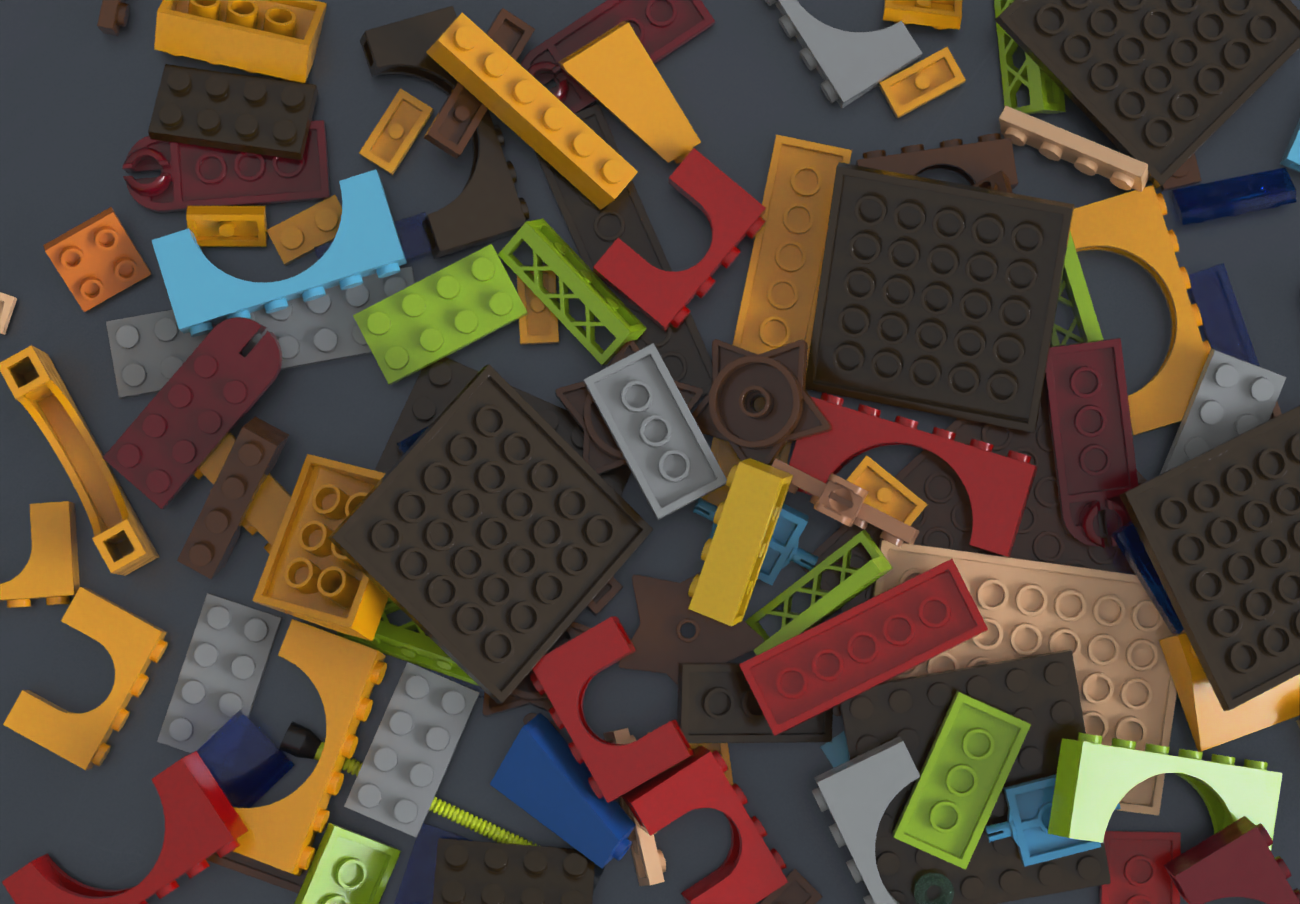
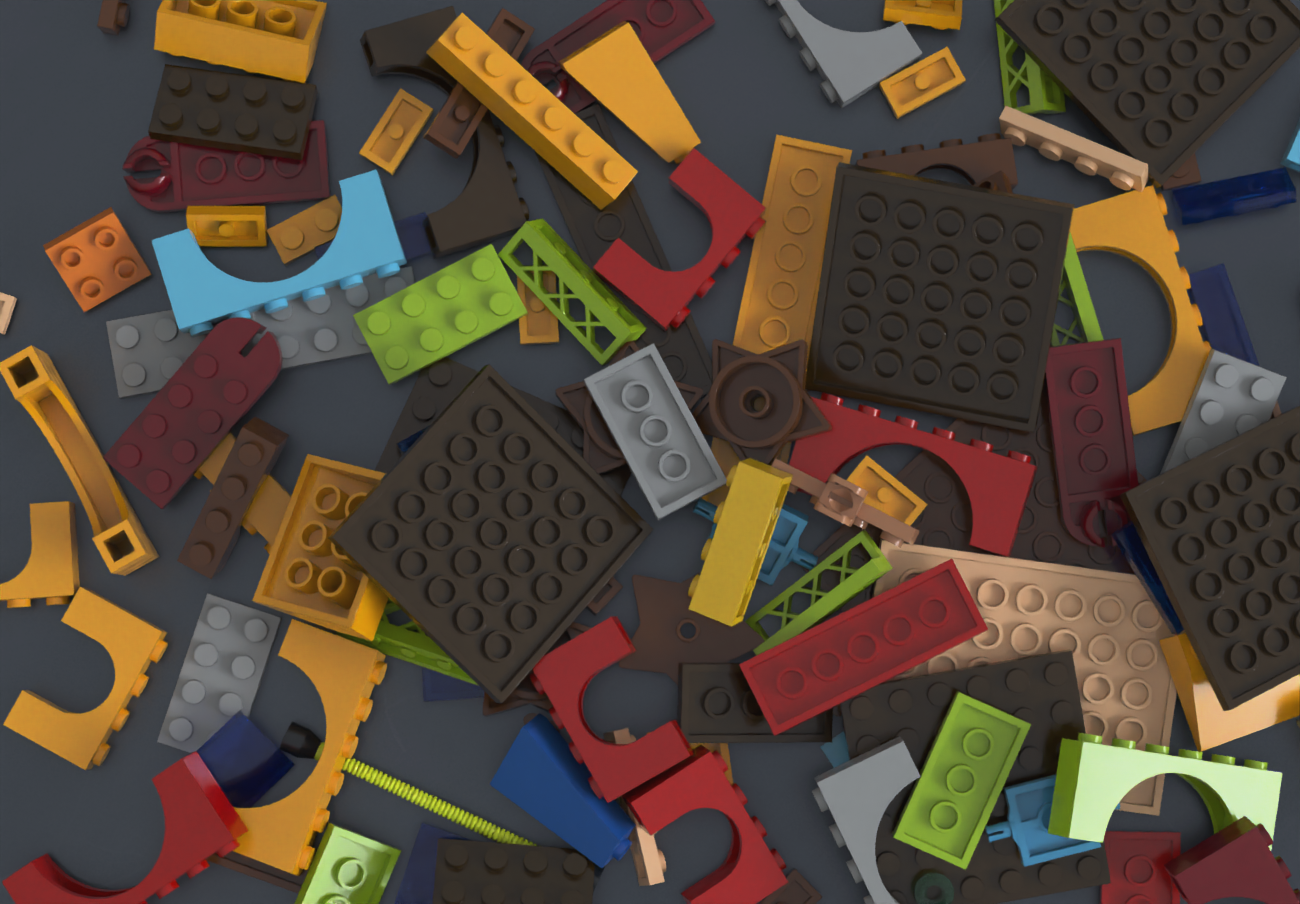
light grey plate [344,662,480,838] -> none

